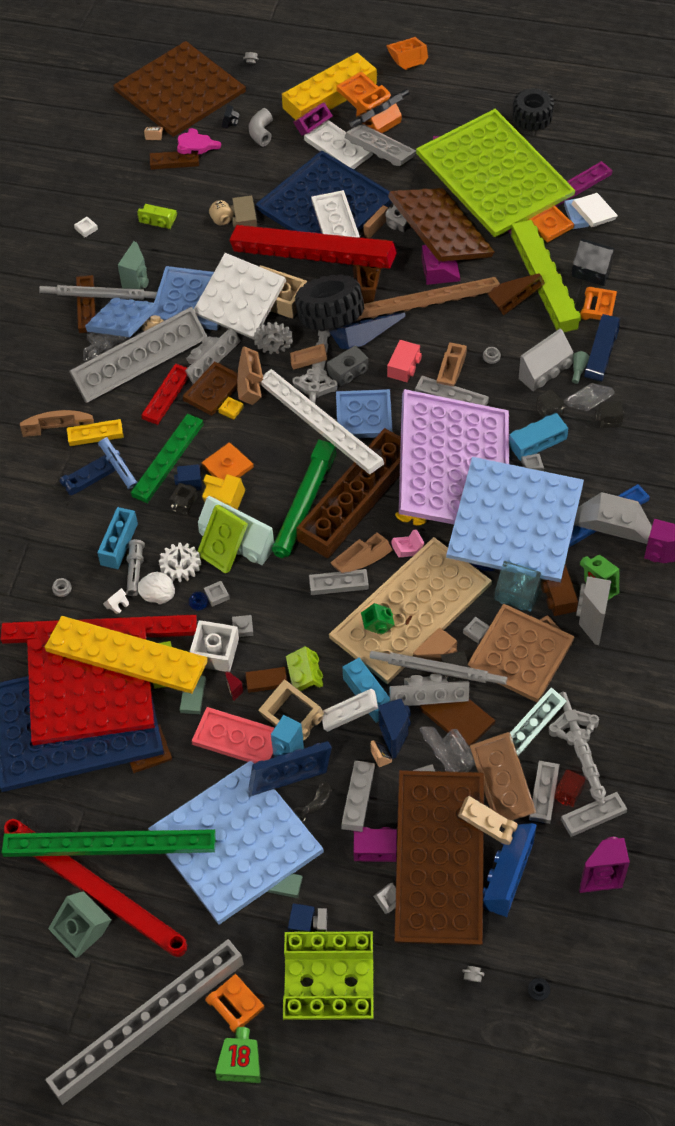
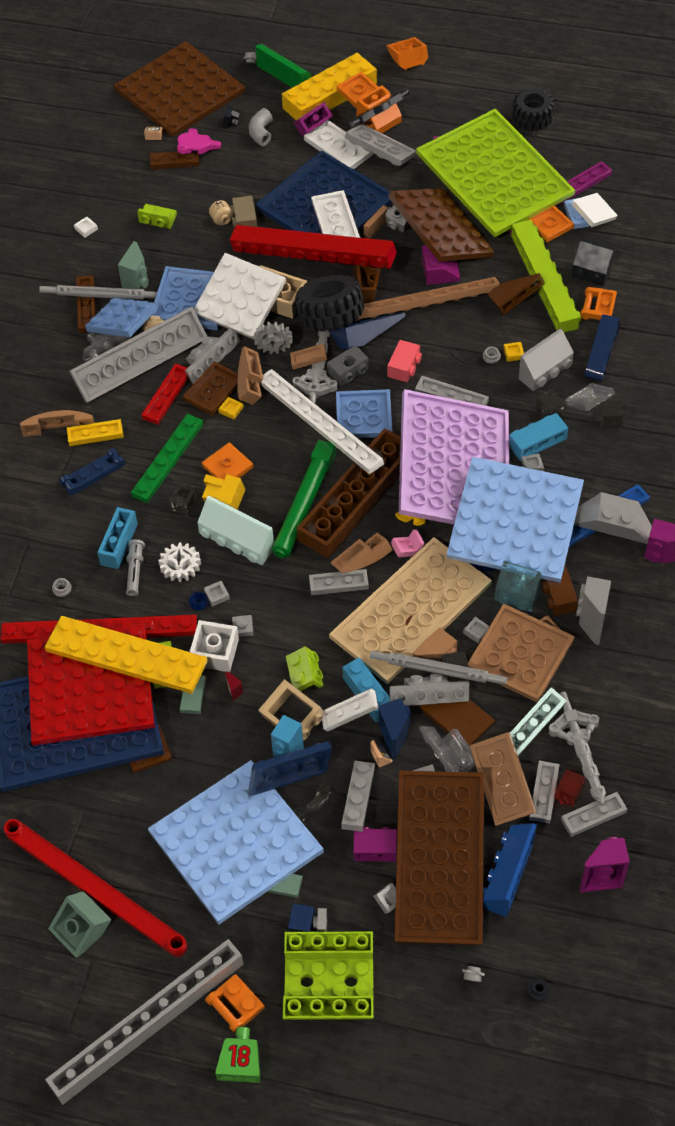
green plate [2,829,216,857] -> none
medium blue pin [98,437,138,489] -> none
white tile [103,588,129,614] -> none
white hair [138,572,175,604] -> none
dark blue brick [174,464,202,492] -> none
coral plate [192,707,275,764] -> none
lime plate [197,505,248,573] -> none
reddish brown tile [245,667,287,693] -> none
green brick [361,603,395,635] -> none
medium nougat slope [437,342,467,386] -> none
tan plate [458,796,518,845] -> none
sand green cone [572,351,590,384] -> none
bright green torso [580,555,619,600] -> none
none -> green brick [255,44,312,88]
none -> yellow tile [503,342,524,362]

